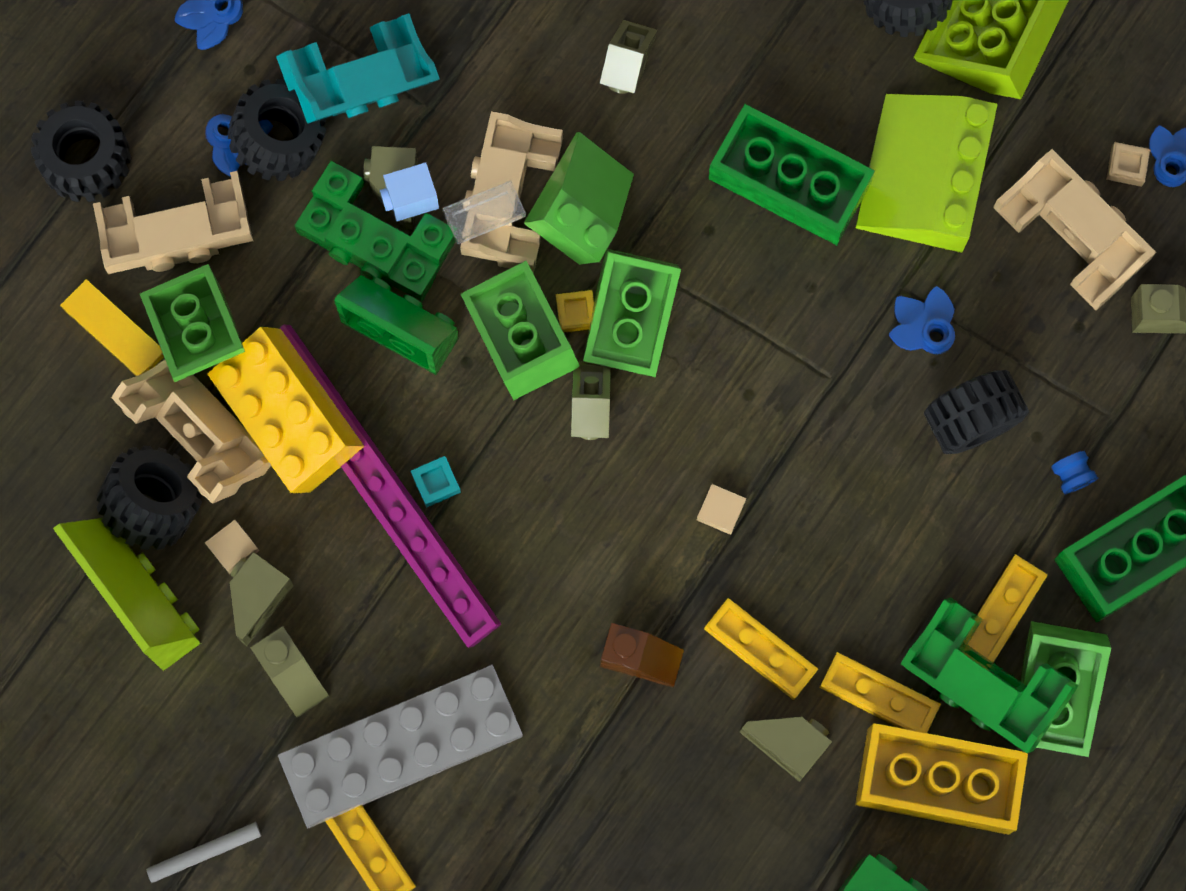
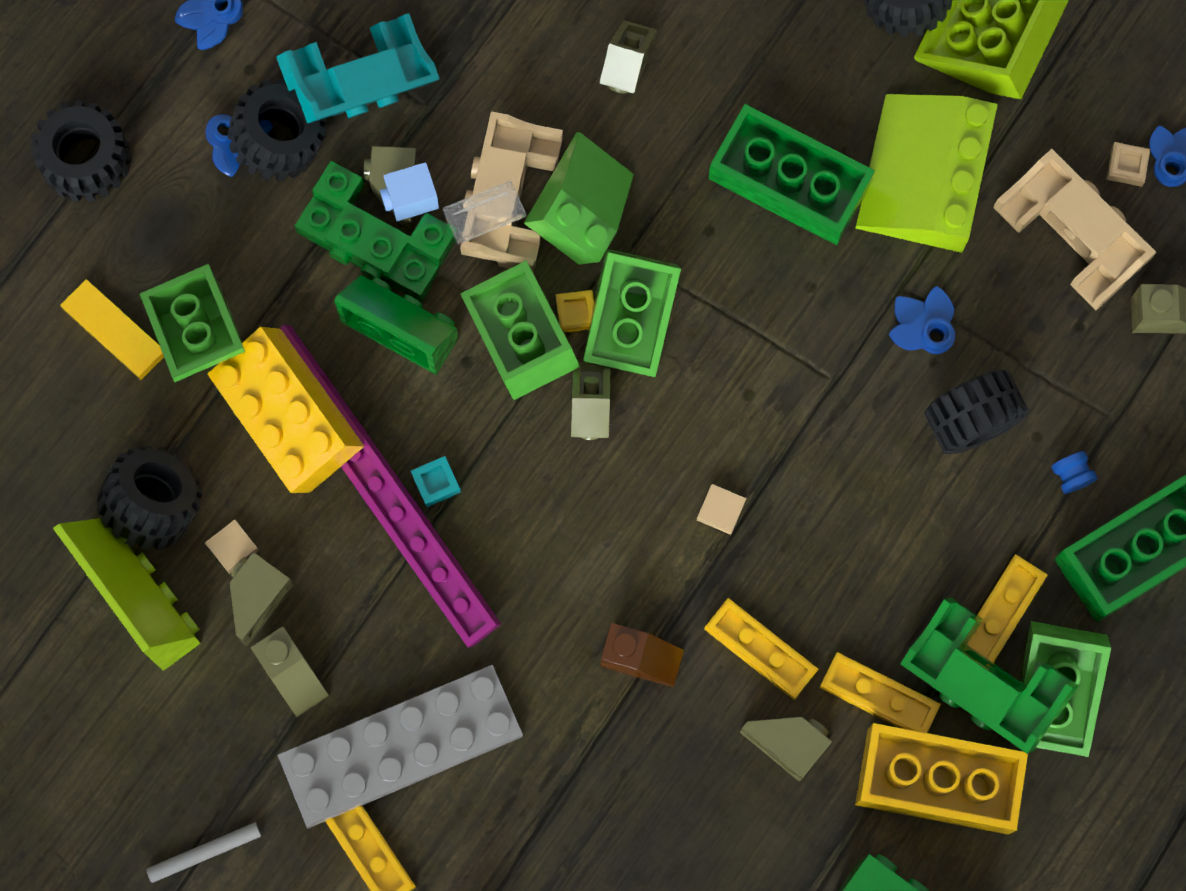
tan bracket [93,171,253,274] -> none
tan bracket [111,360,271,503] -> none

